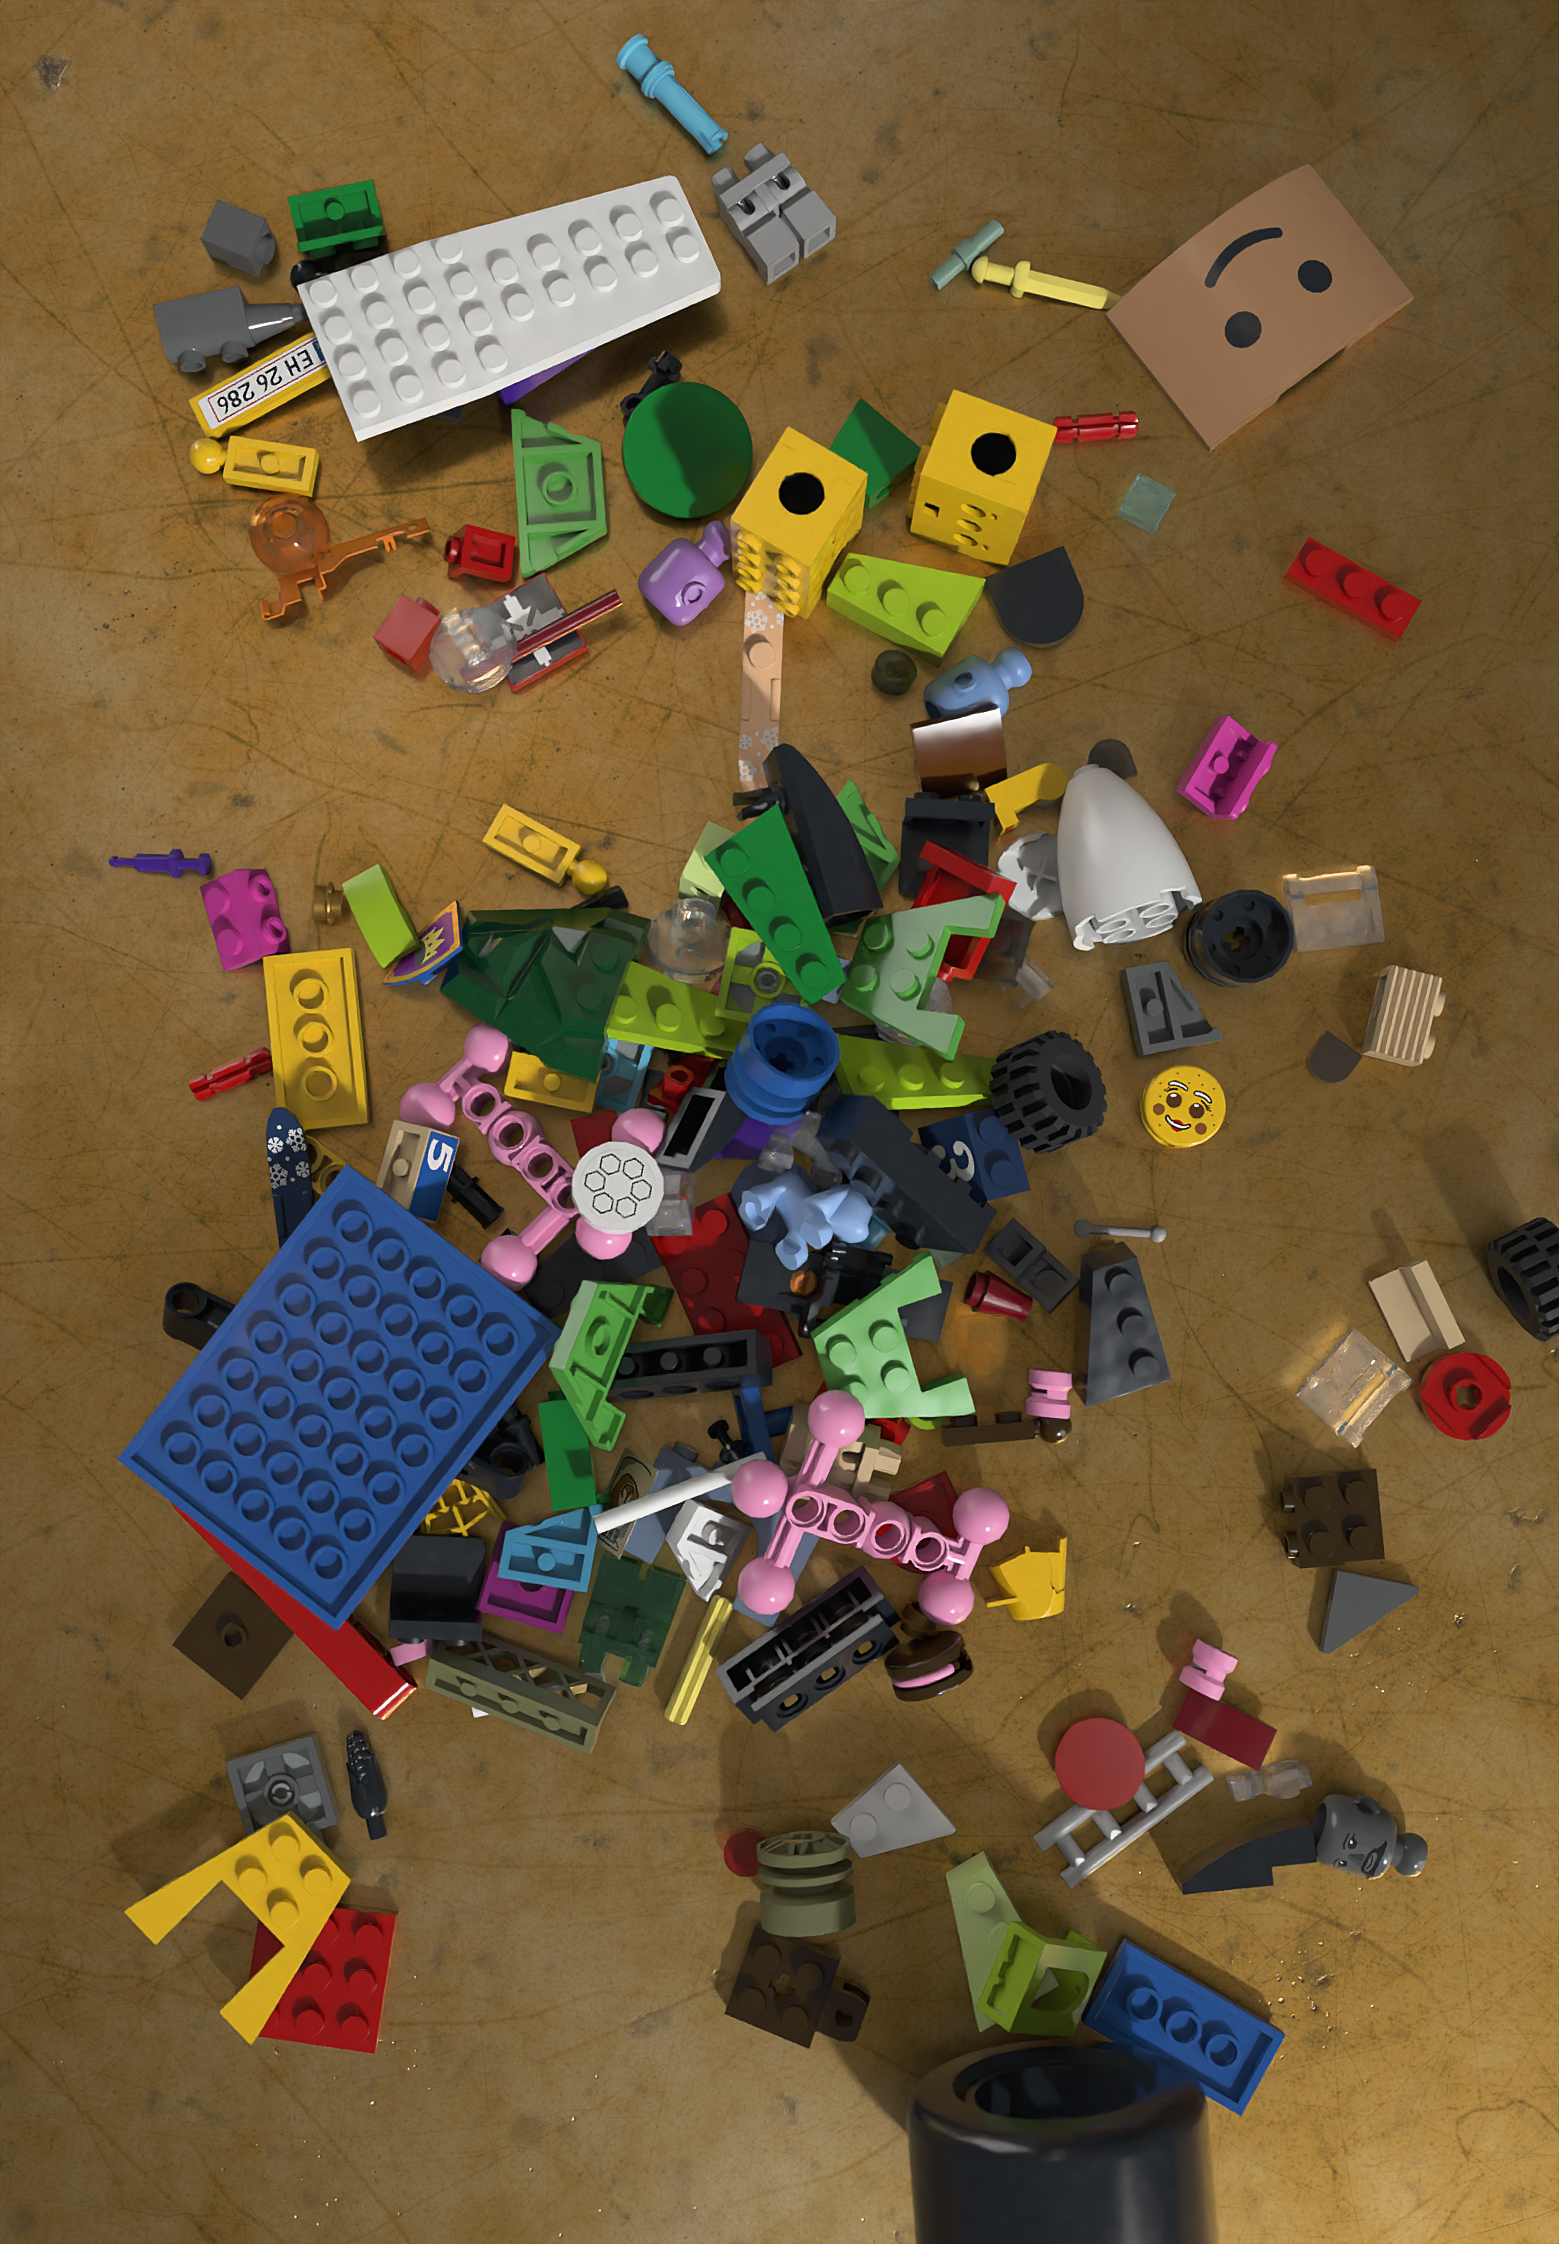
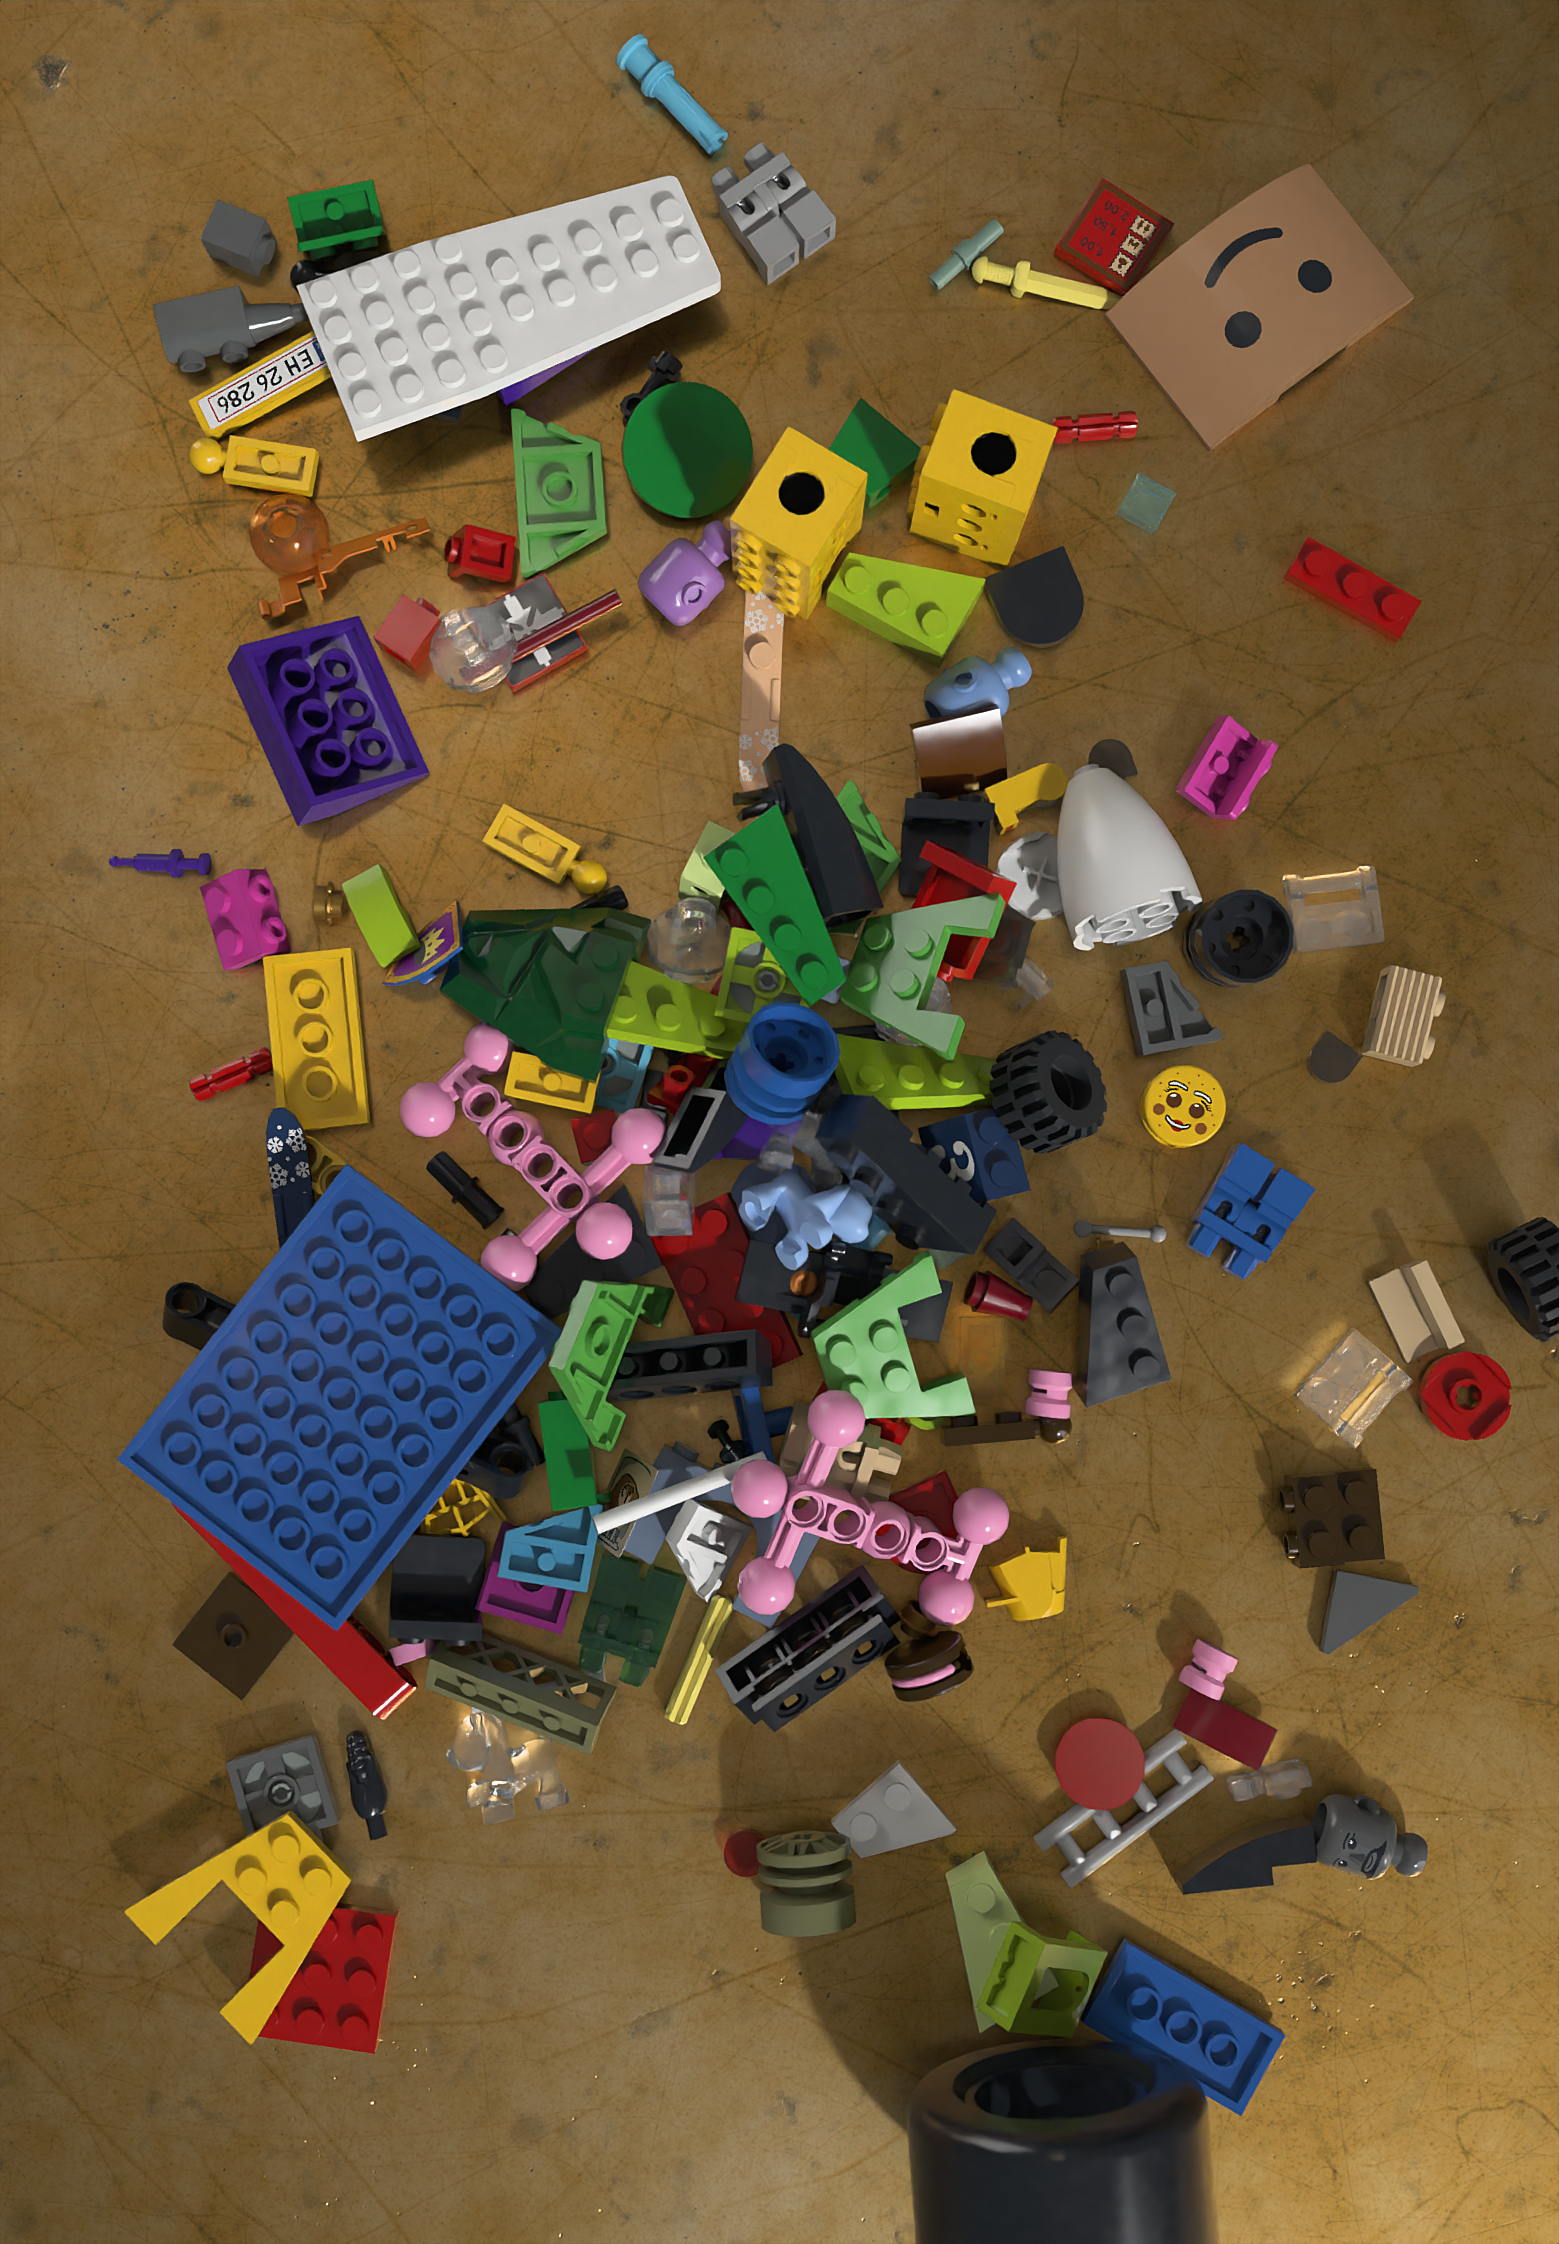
panel [376,1119,460,1224] -> none
white tile [571,1142,664,1234] -> none
dark brown plate [725,1923,871,2049] -> none
clear smoke tile [871,650,917,696] -> none
none -> dark purple slope [227,616,429,826]
none -> clear animal [446,1712,570,1825]
none -> tile [1054,178,1175,297]
none -> blue hips [1186,1143,1315,1280]

